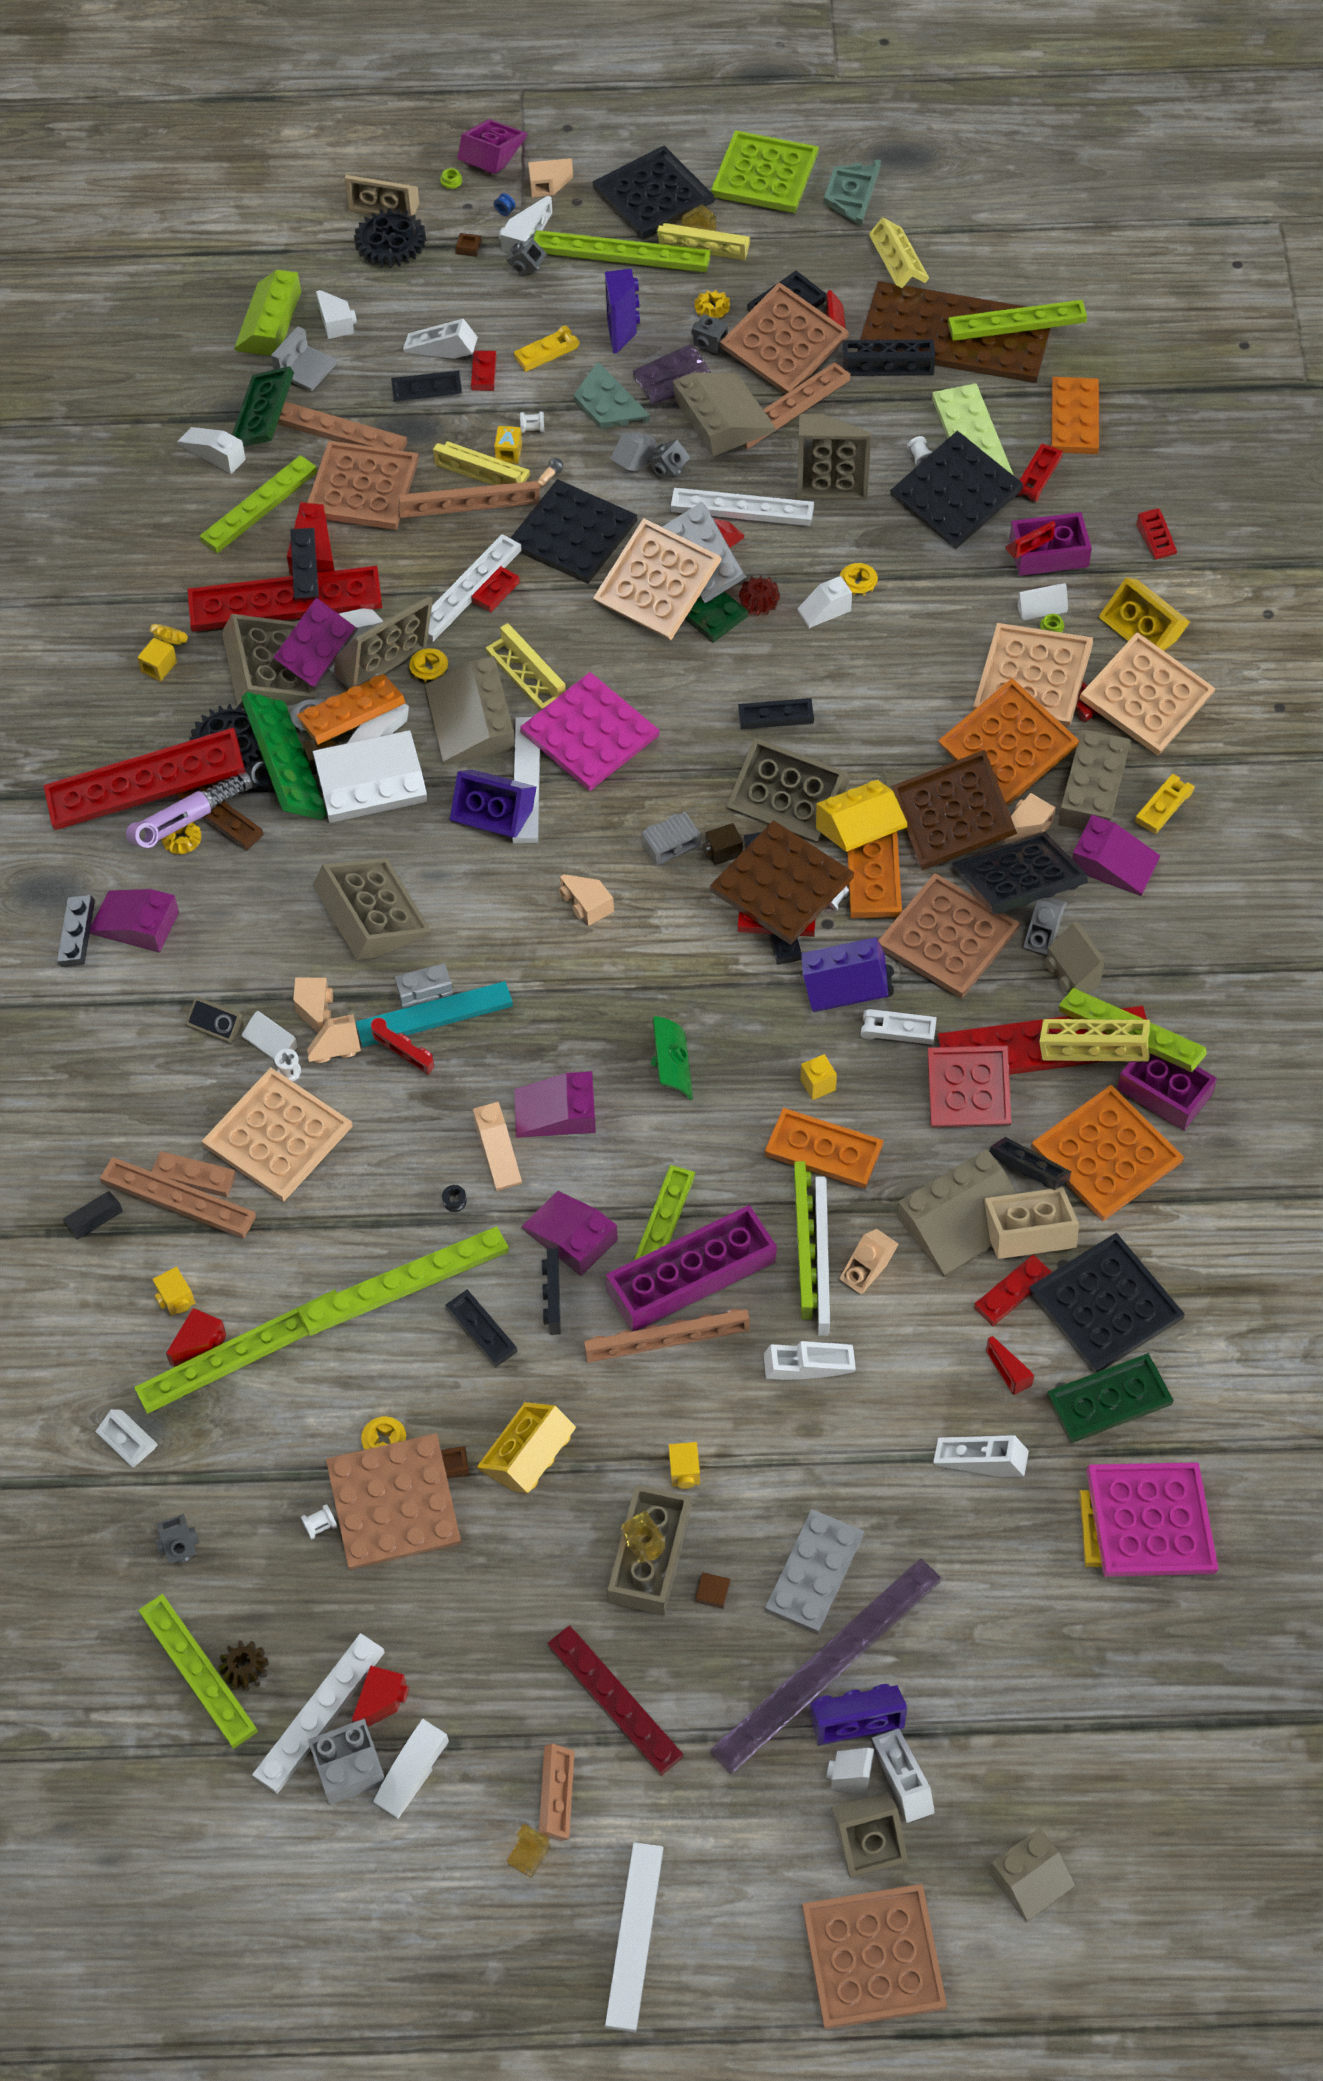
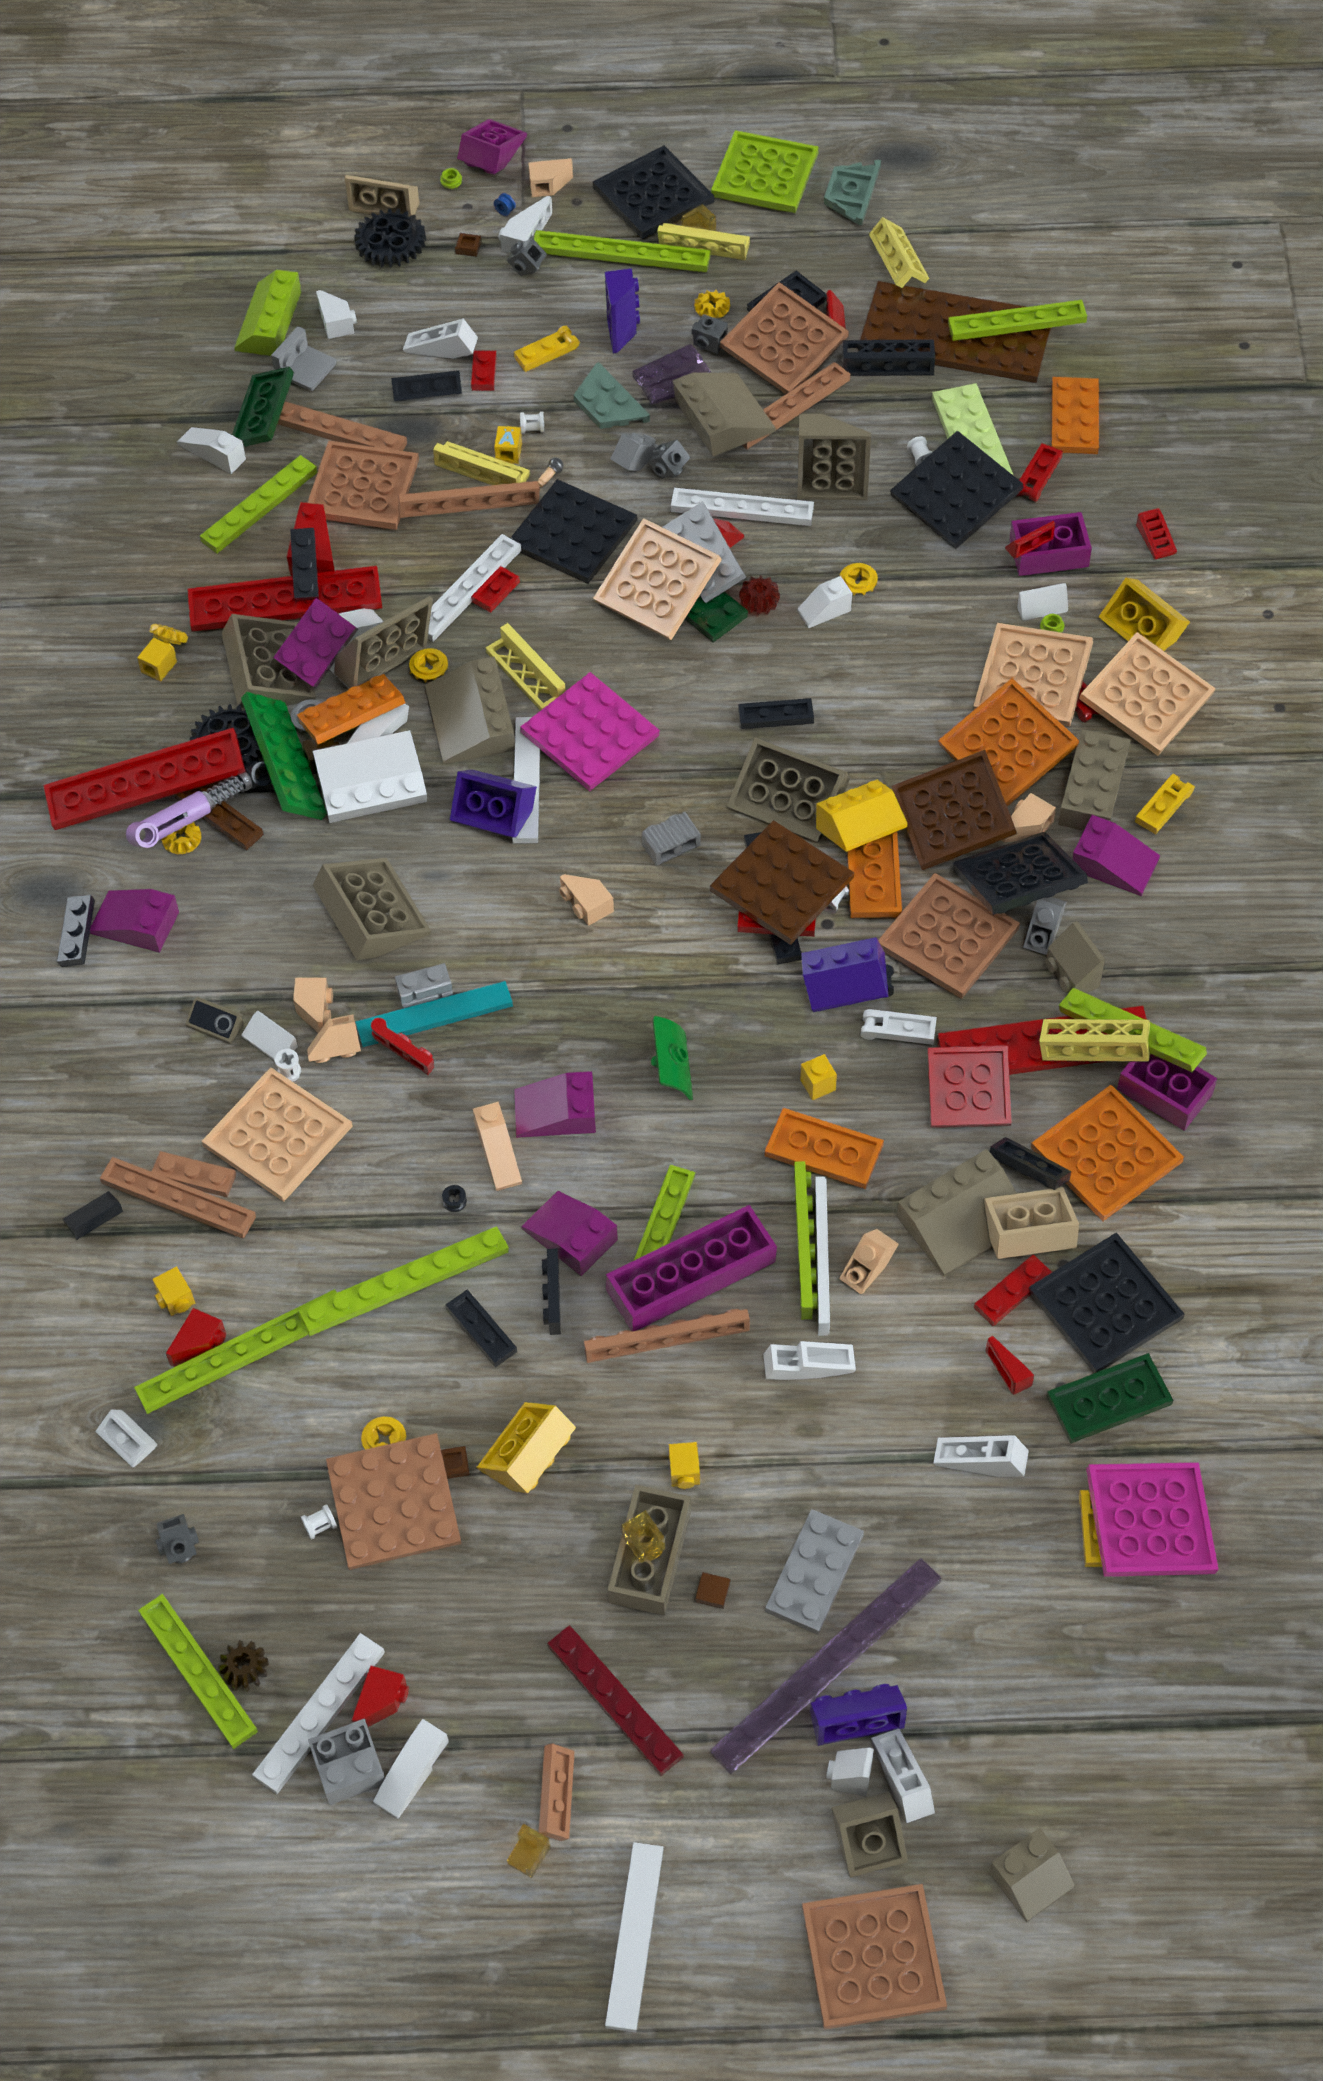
dark brown brick [703,823,743,865] -> none

